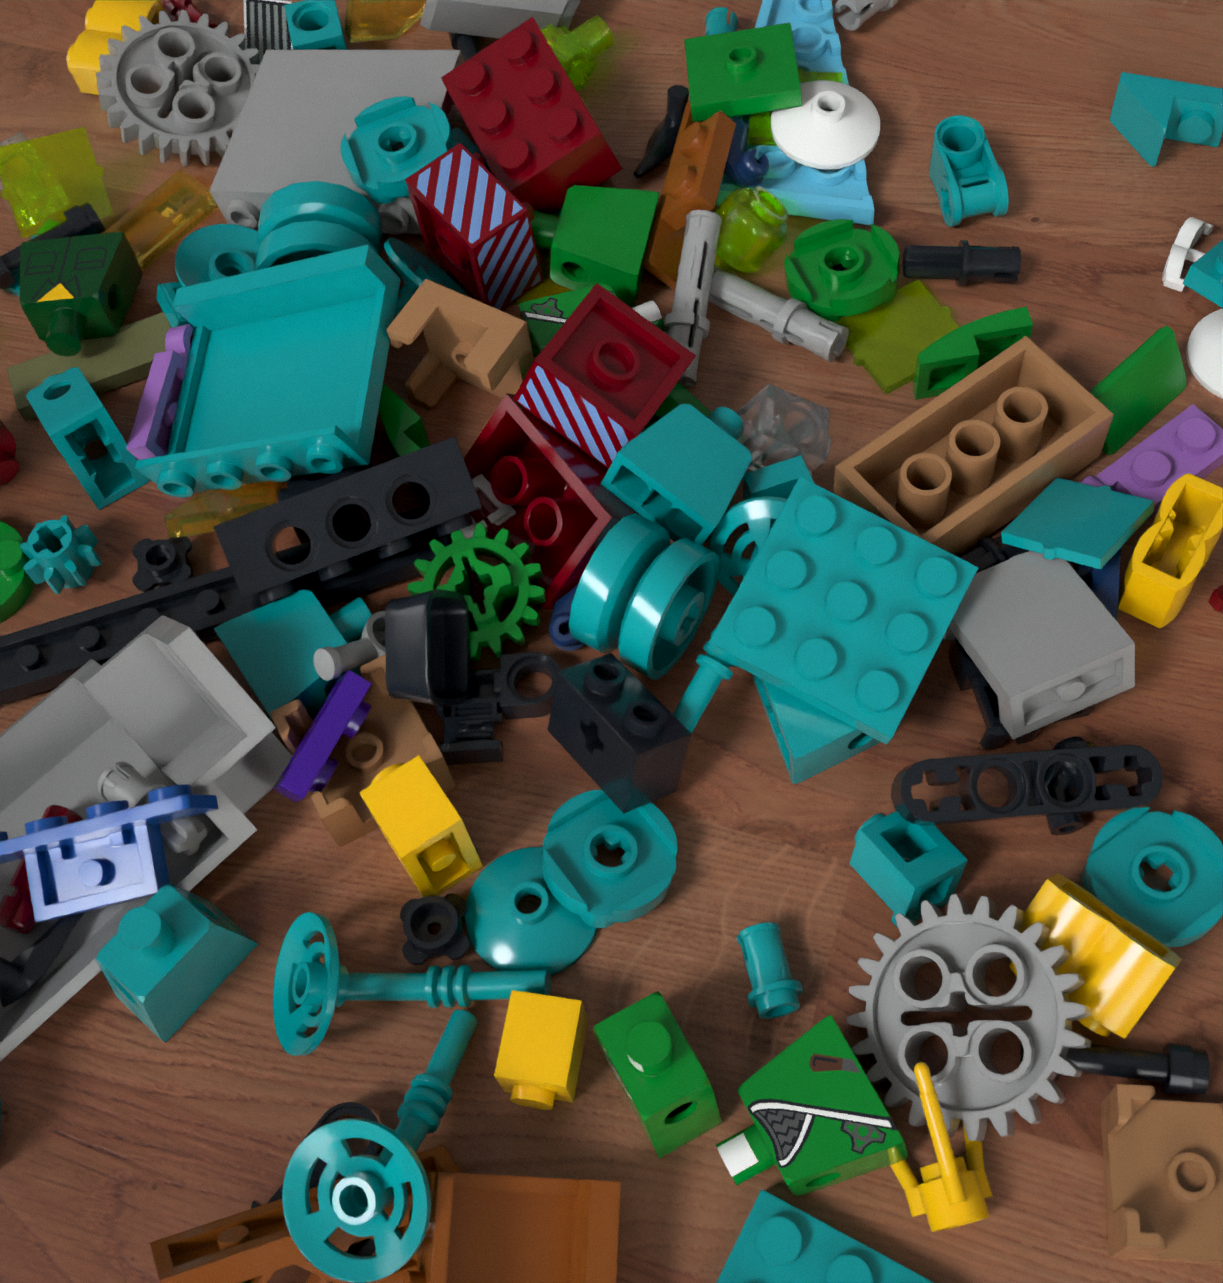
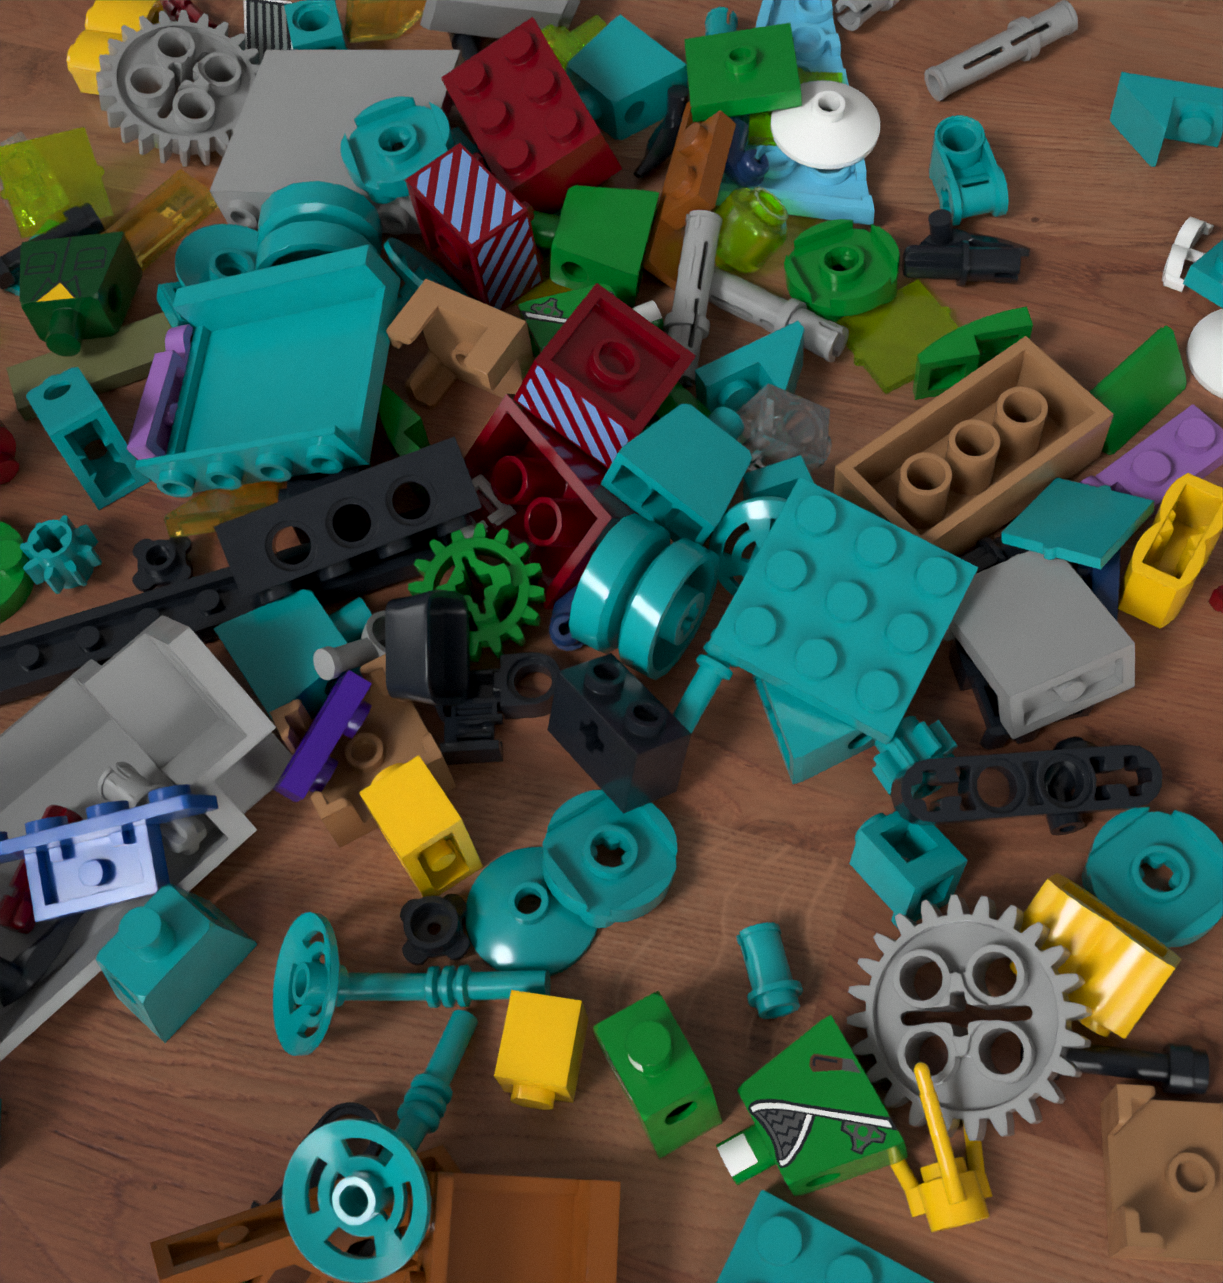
none -> teal torso [566,14,689,140]
none -> teal slope [695,321,804,428]
none -> teal gear [871,716,958,799]
none -> black bar [920,209,1030,257]
none -> light grey pin [924,0,1078,101]

